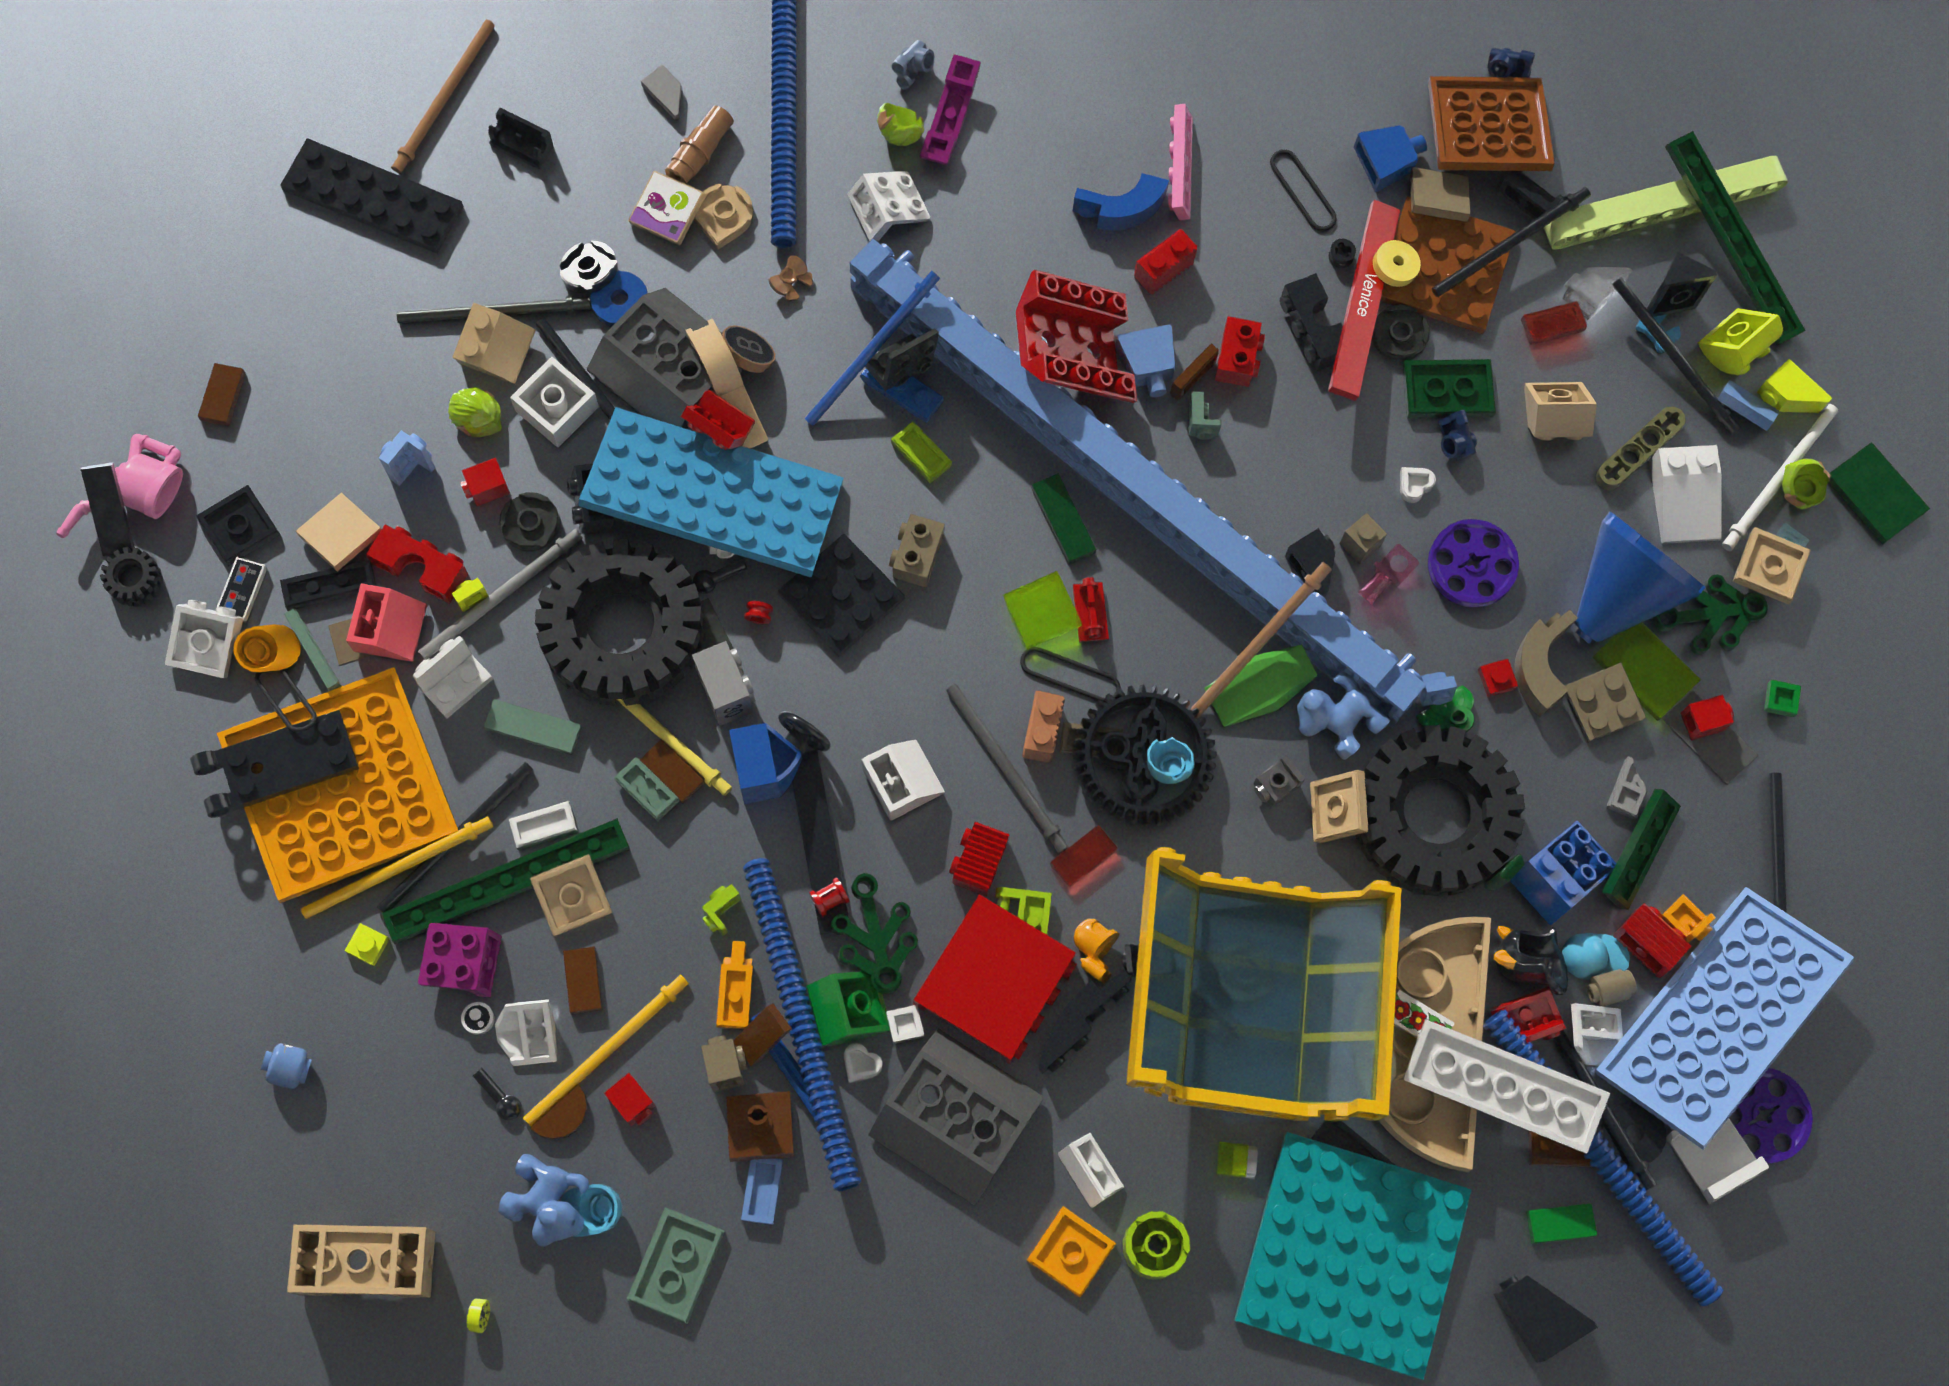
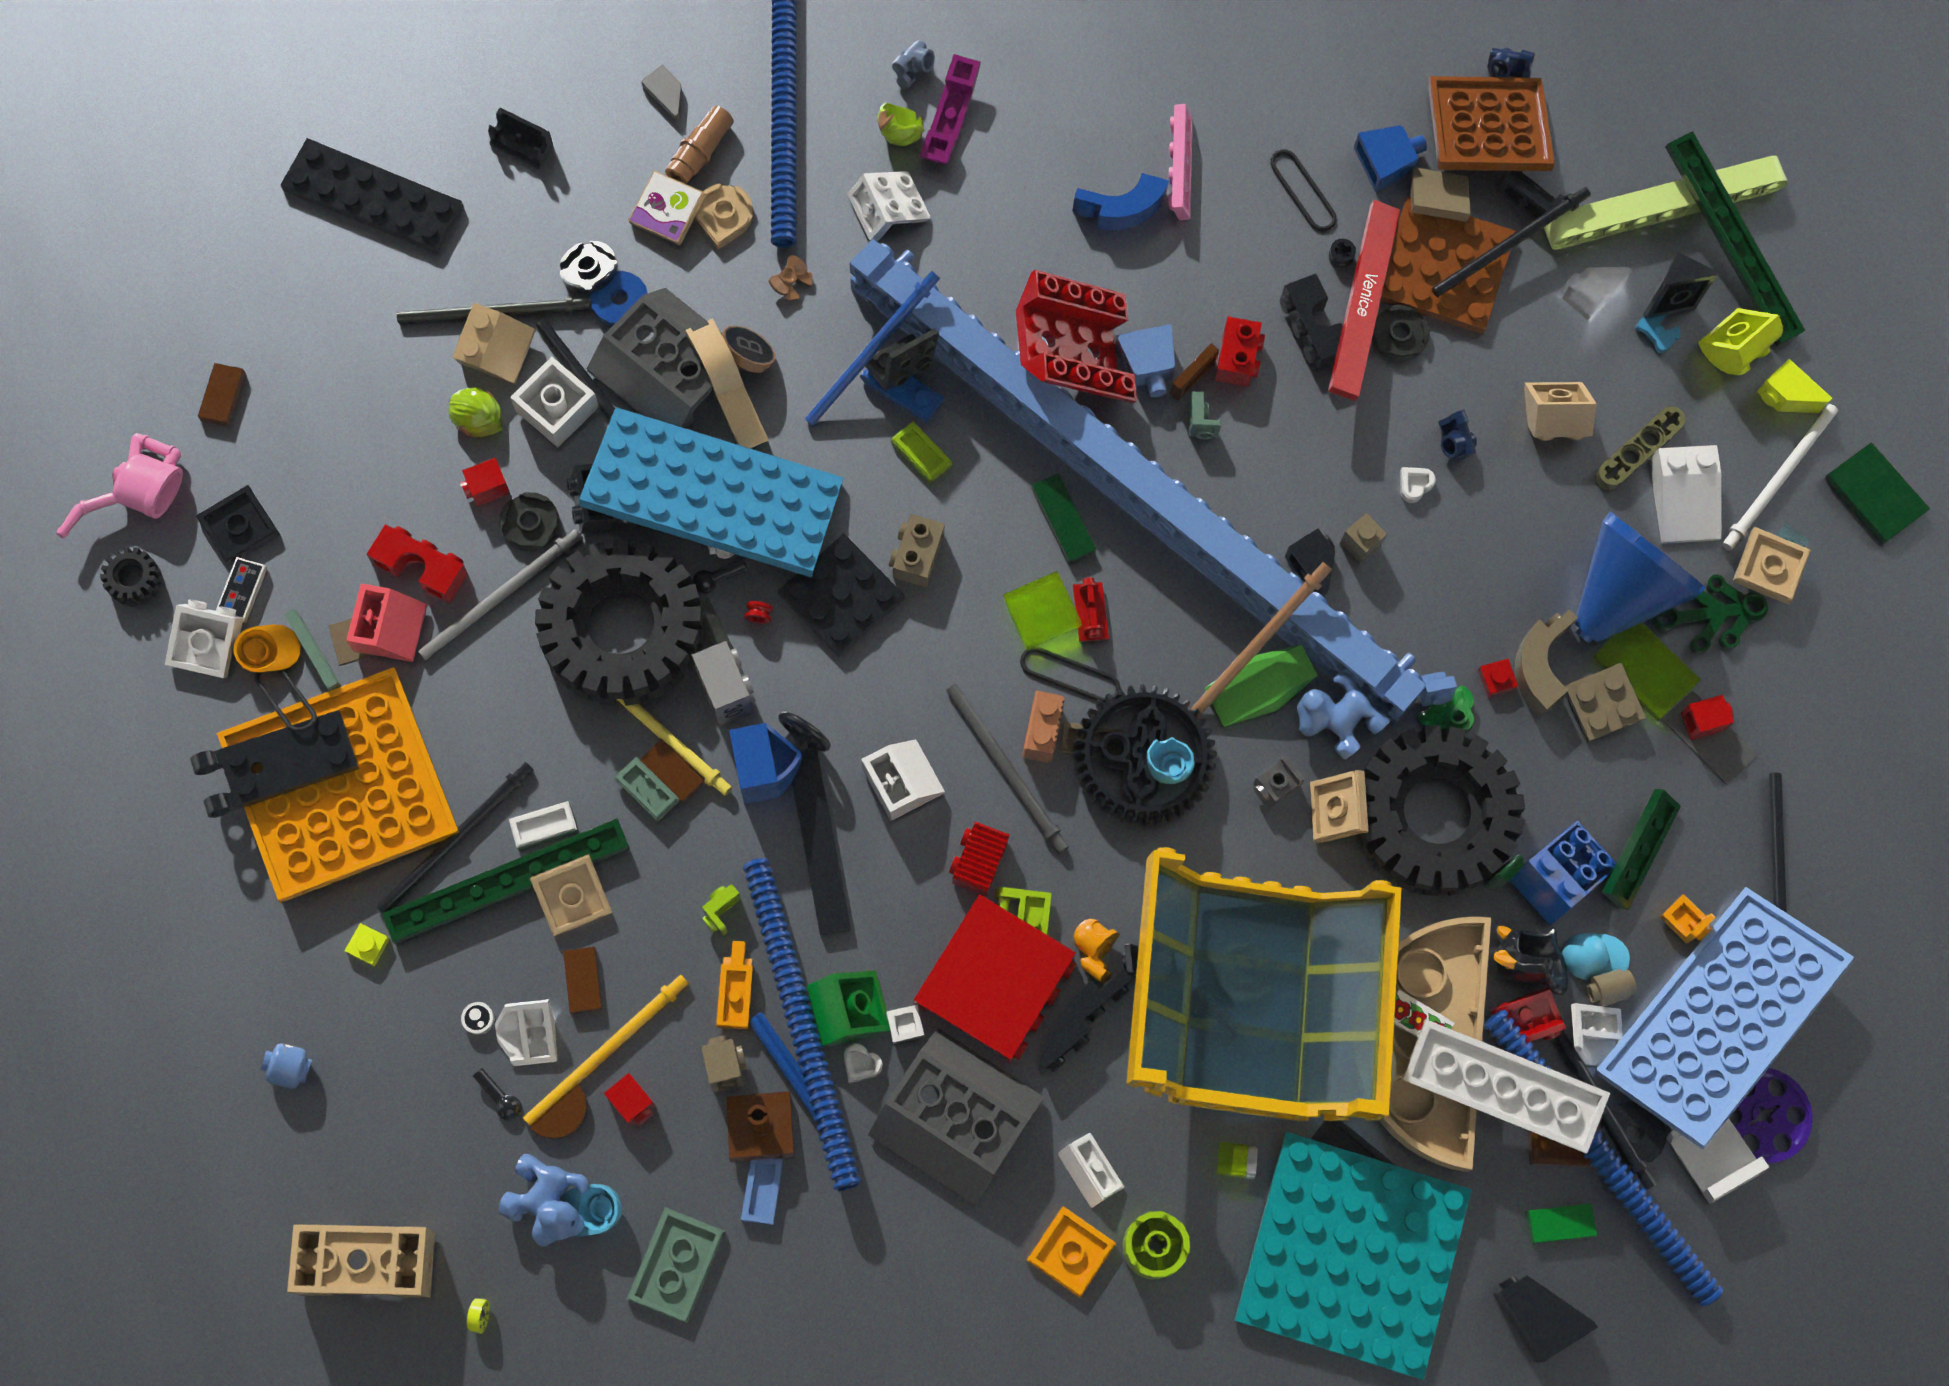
black tile [81,463,135,556] -> none
black tile [280,559,376,611] -> none
tan tile [296,493,381,571] -> none
yellow bar [301,816,494,919] -> none
light blue bracket [379,430,435,486] -> none
medium nougat bar [391,19,495,174] -> none
white bracket [412,636,493,719] -> none
magenta bracket [418,923,502,998] -> none
neon yellow plate [452,578,488,612] -> none
sand green tile [484,699,582,755] -> none
red bracket [681,390,755,450] -> none
reddish brown tile [734,1003,792,1066] -> none
red bush [809,877,850,917] -> none
dark green plant [830,873,918,994] -> none
clear red tile [1050,825,1118,888] -> none
red brick [1134,229,1197,295] -> none
clear pink bracket [1358,544,1419,605] -> none
light yellow piece [1373,240,1421,287] -> none
dark green tile [1403,359,1496,418] -> none
dark purple wedge [1428,519,1519,608] -> none
clear red plate [1521,301,1587,345] -> none
light grey tile [1606,756,1648,820] -> none
black bar [1612,277,1741,435] -> none
red brick [1613,903,1692,978] -> none
medium blue tile [1717,380,1780,431] -> none
green plate [1764,679,1801,717] -> none
lime hair [1782,459,1831,509] -> none

